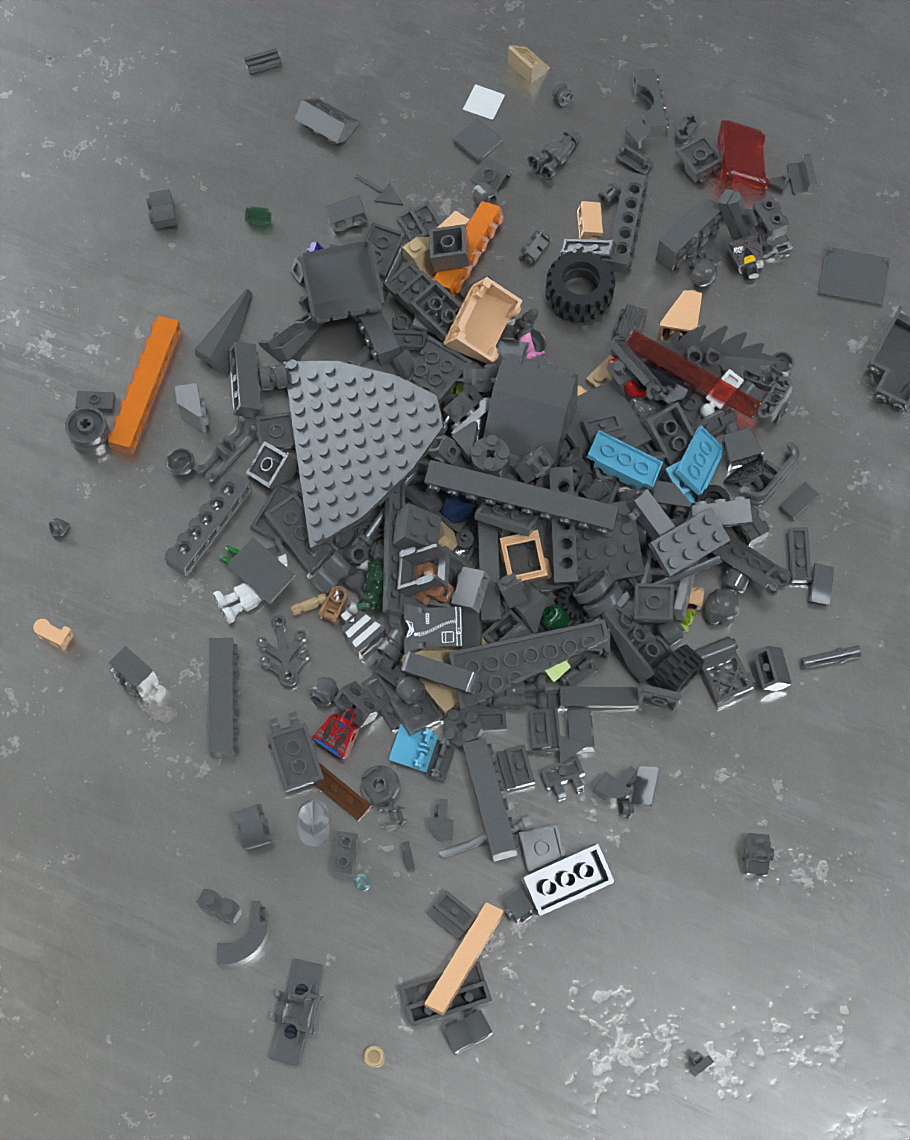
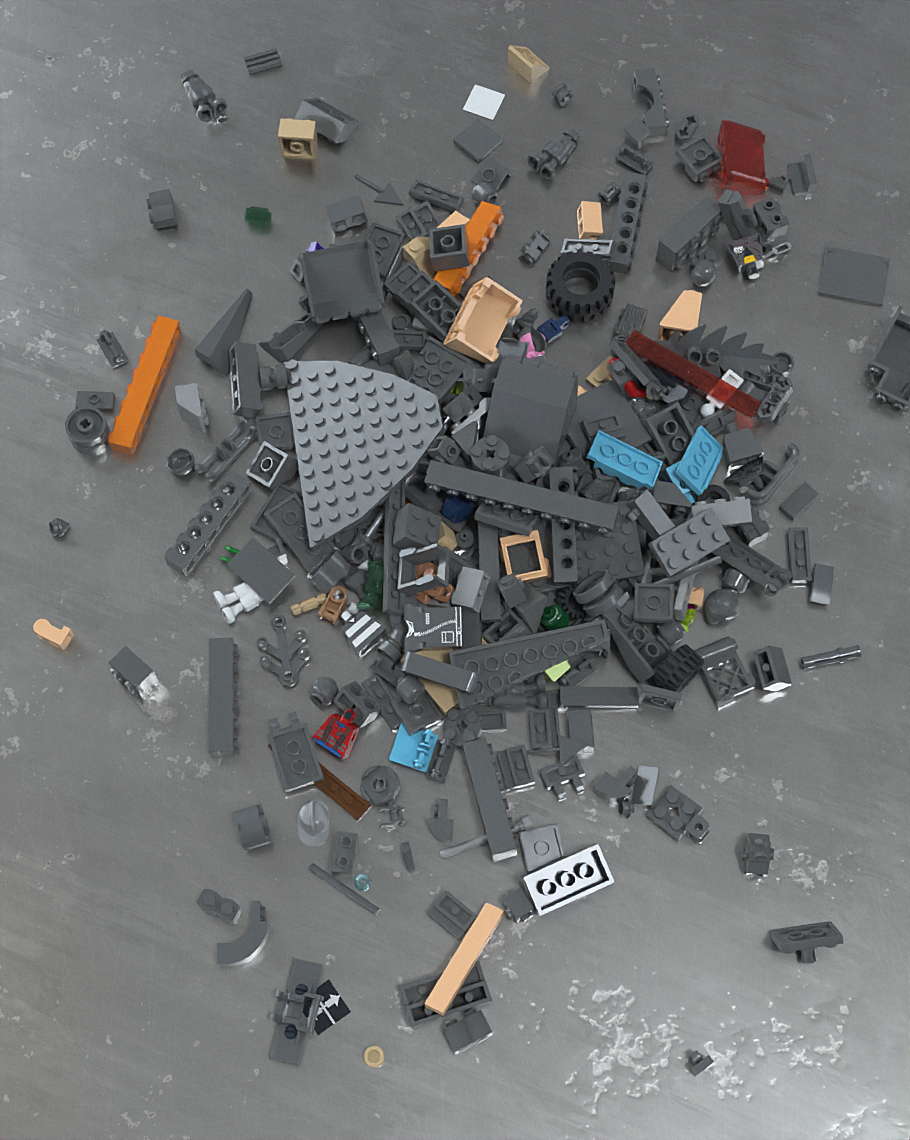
none -> dark grey hinge [97,330,129,368]
none -> dark grey piece [181,70,227,122]
none -> tan brick [278,118,318,159]
none -> black sticker [303,980,351,1035]
none -> dark grey bar [309,863,380,916]
none -> dark grey tile [409,180,464,212]
none -> dark blue plate [537,315,569,344]
none -> dark grey plate [646,785,710,844]
none -> dark grey plate [771,921,844,964]

